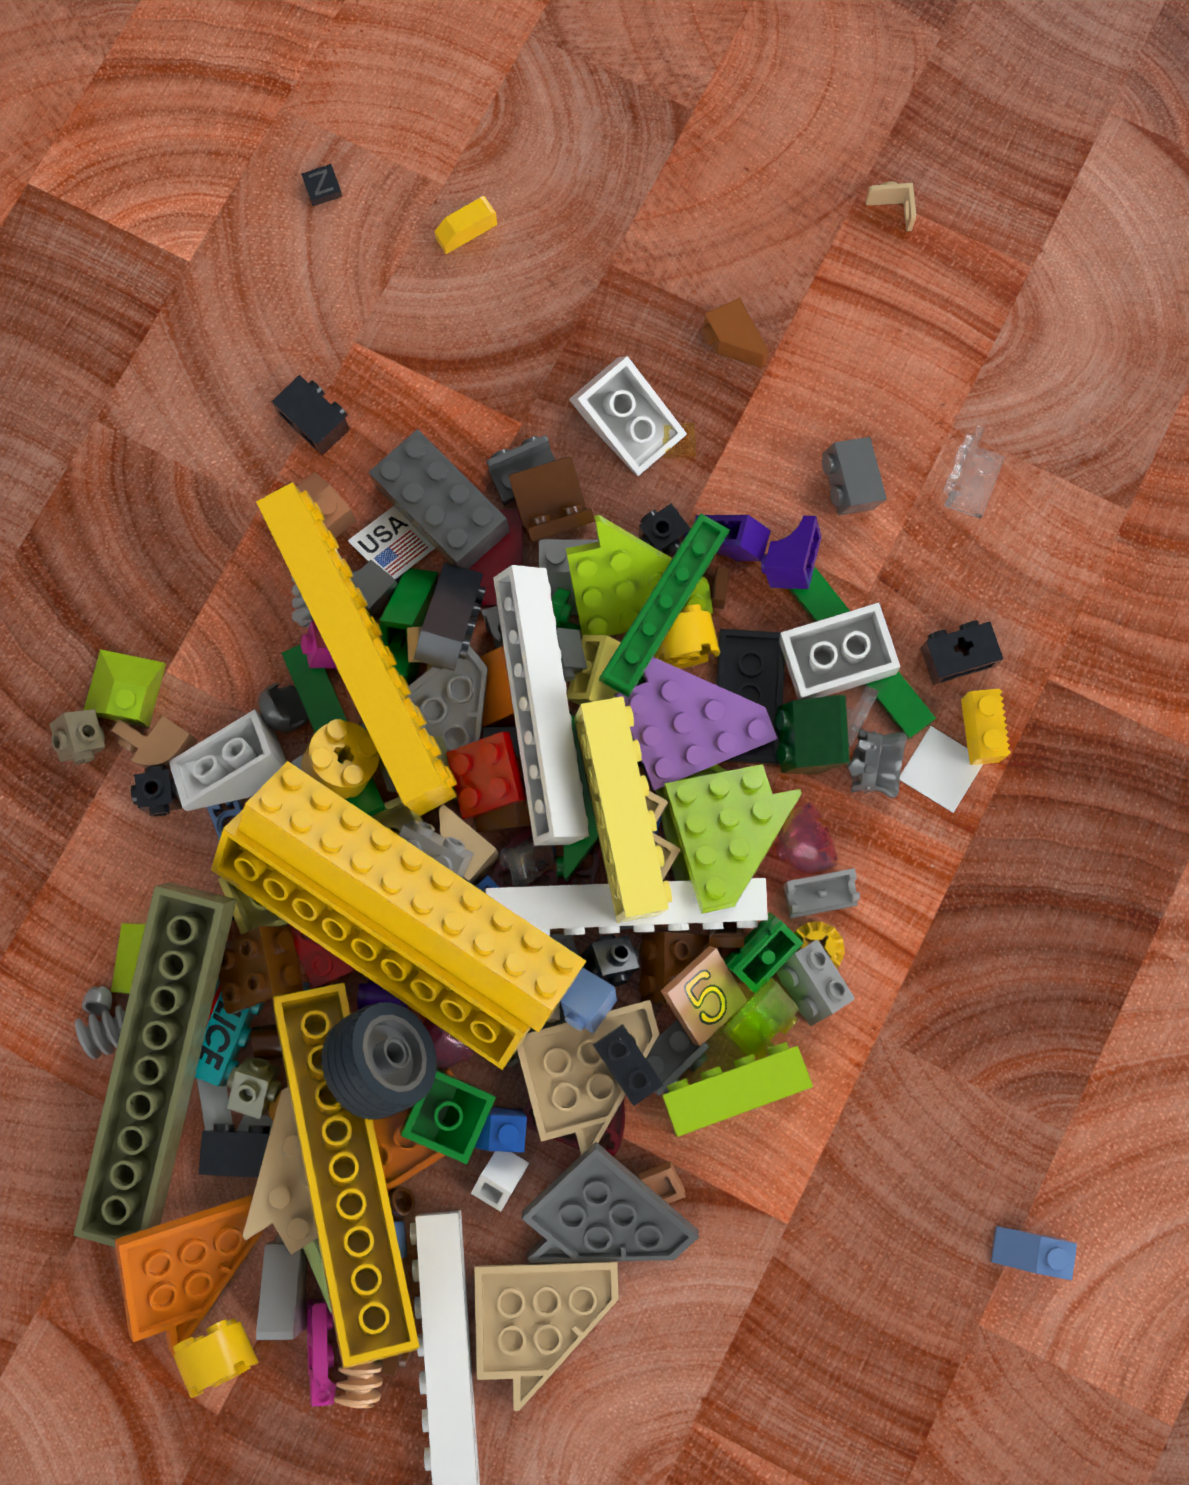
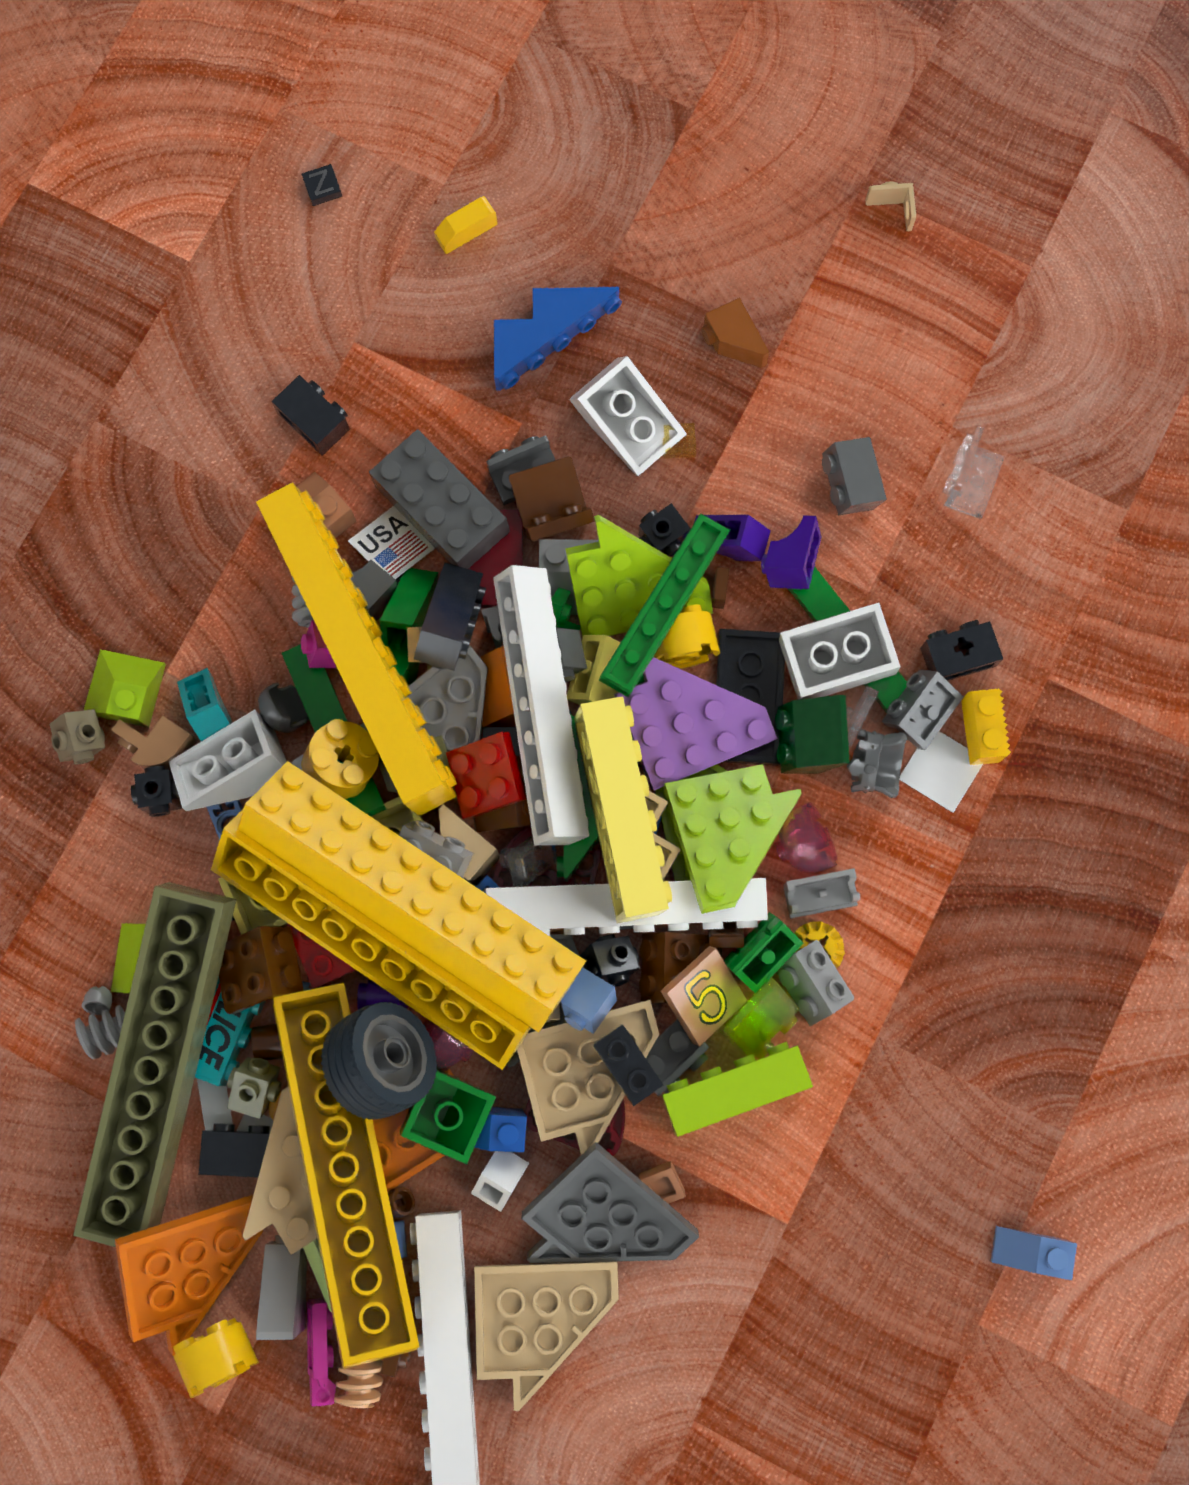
none -> teal arch [177,668,232,741]
none -> blue slope [494,287,622,391]
none -> dark grey bracket [882,670,964,750]

